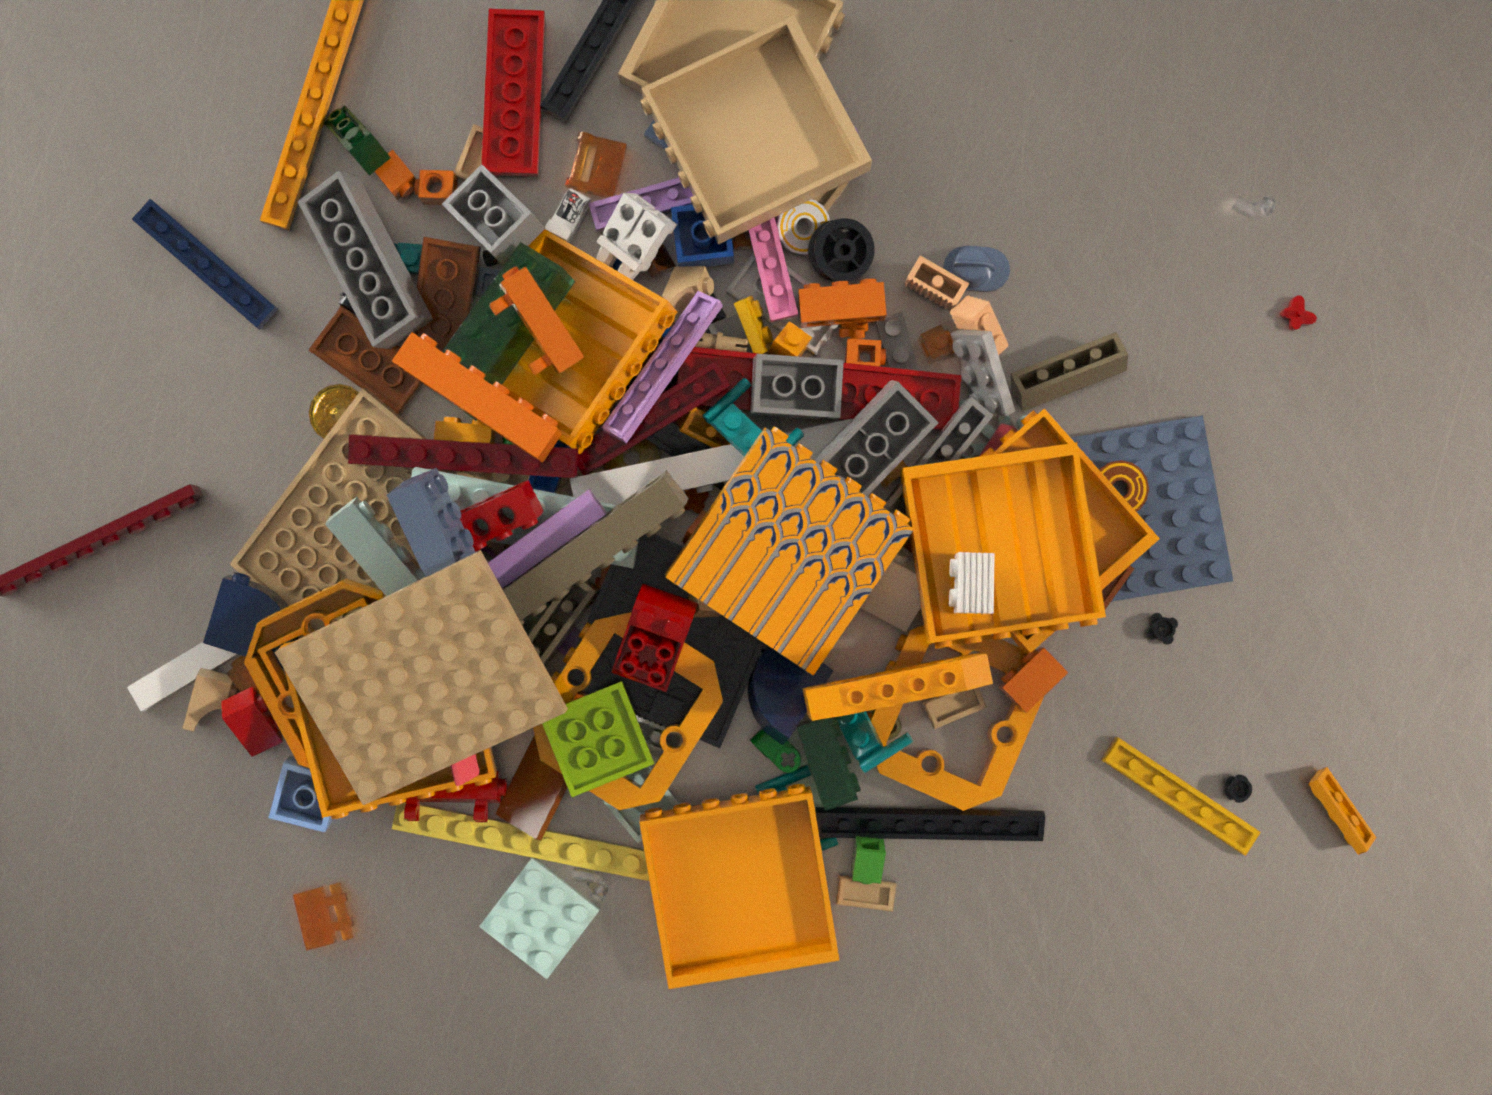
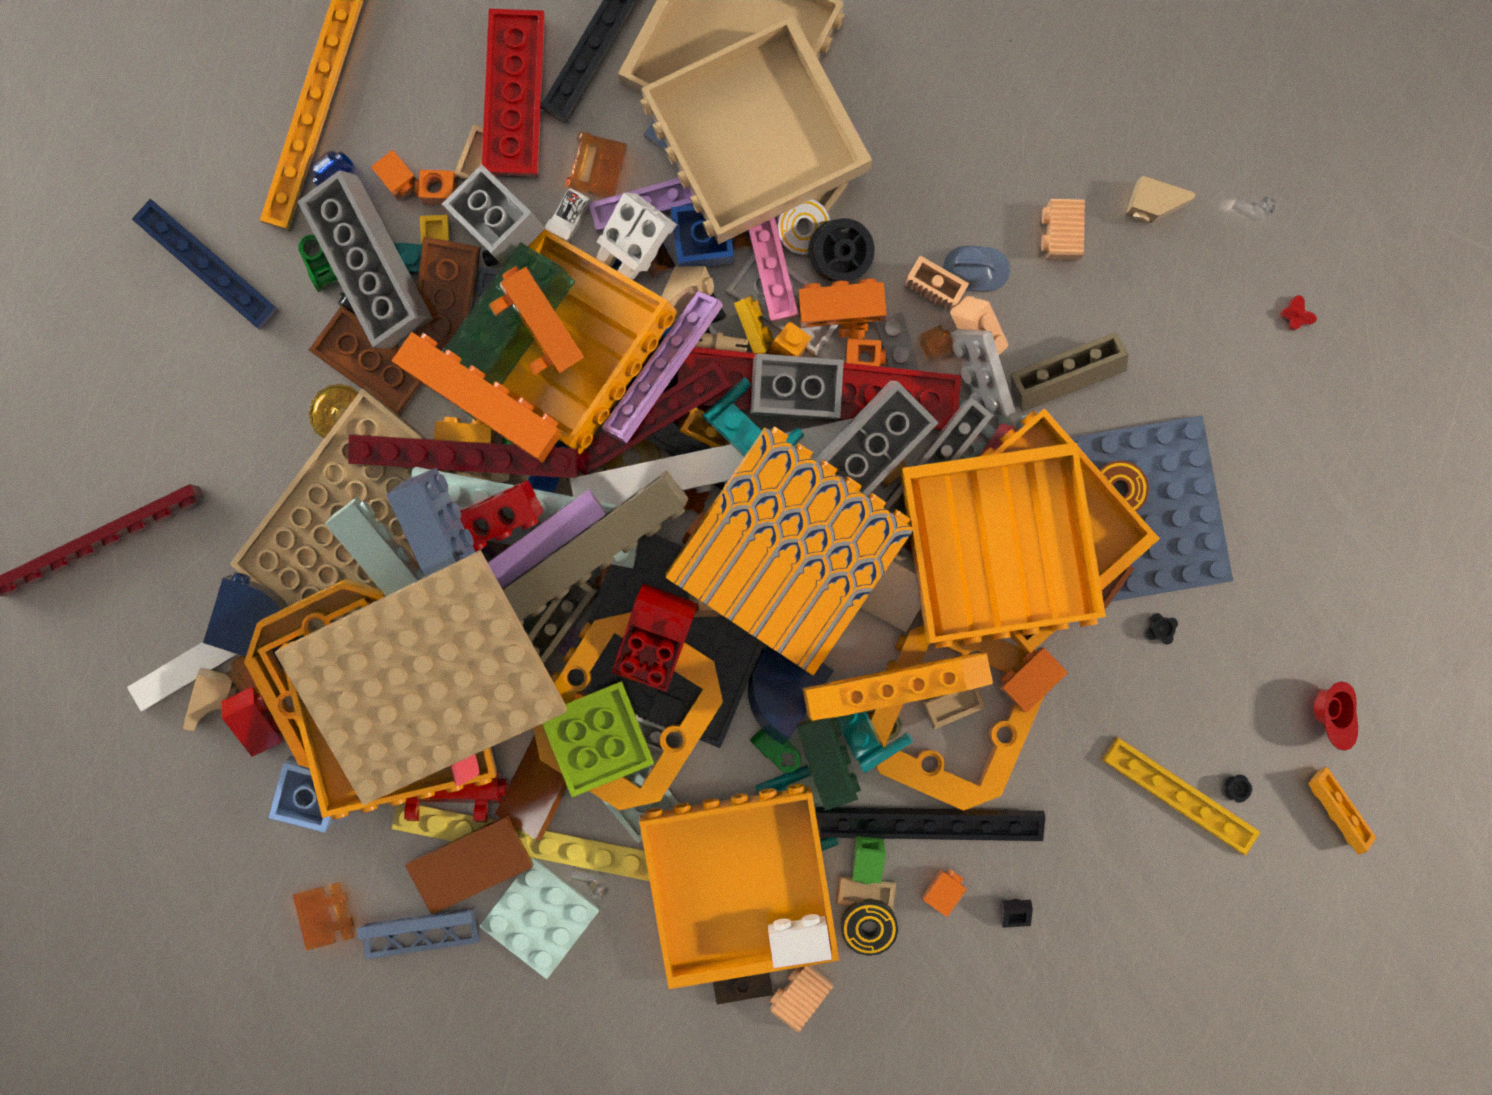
dark green slope [324,105,391,176] -> none
white brick [949,552,995,614] -> none
none -> green piece [298,235,338,292]
none -> clear blue head [312,151,355,186]
none -> sand blue fence [356,907,480,959]
none -> dark orange tile [405,815,534,915]
none -> yellow plate [420,214,451,244]
none -> dark brown plate [713,972,773,1005]
none -> white brick [768,914,832,968]
none -> light nougat brick [769,966,833,1033]
none -> pearl dark grey tile [841,898,898,956]
none -> orange brick [921,869,967,917]
none -> black plate [1001,899,1033,928]
none -> light nougat brick [1041,199,1085,261]
none -> tan slope [1126,175,1196,223]
none -> red piece [1313,681,1358,751]

